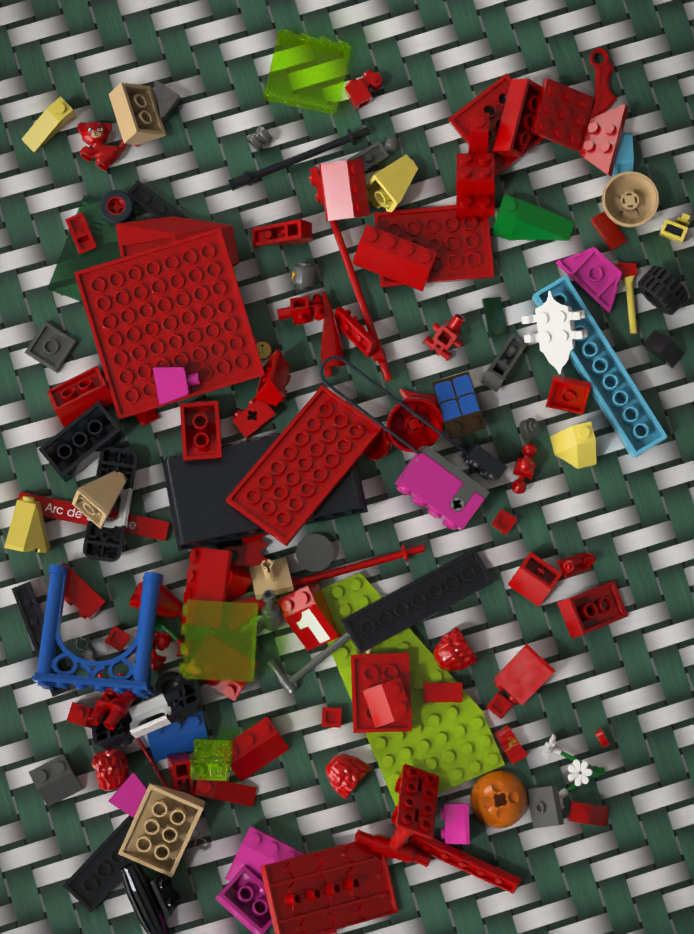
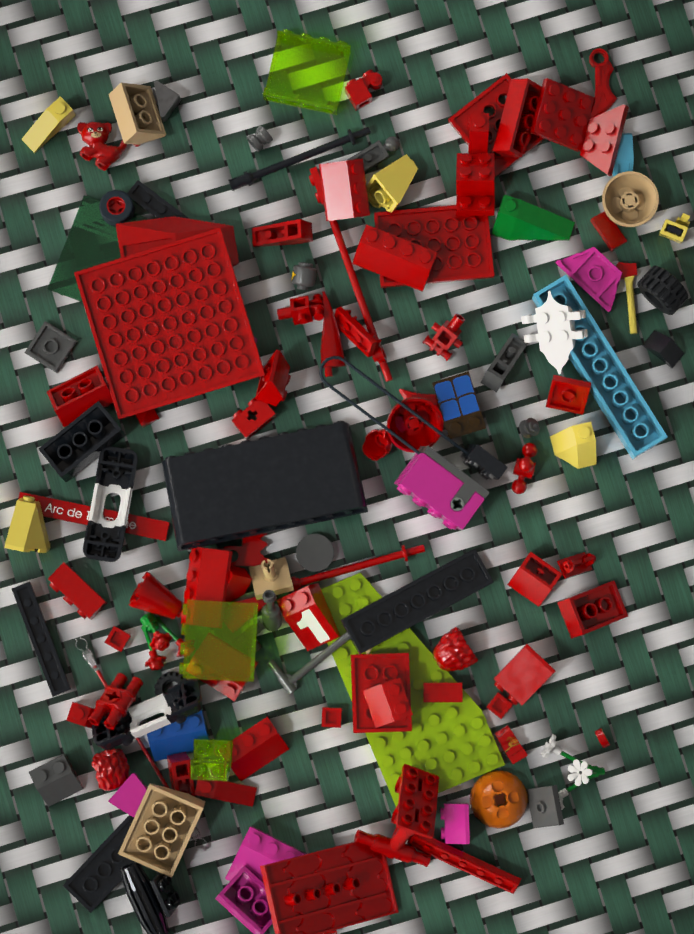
blue arch [31,565,164,698] -> none
red slope [65,212,97,254] -> none
tan slope [72,471,126,529] -> none
dark pink torso [153,367,200,404] -> none
red slope [180,401,222,461] -> none
red plate [226,385,383,546] -> none
light yellow tile [256,341,272,361] -> none
red hair [326,753,371,799] -> none
dark green slope [482,297,508,338] -> none
red plate [491,509,517,535] -> none
red slope [567,801,609,827] -> none

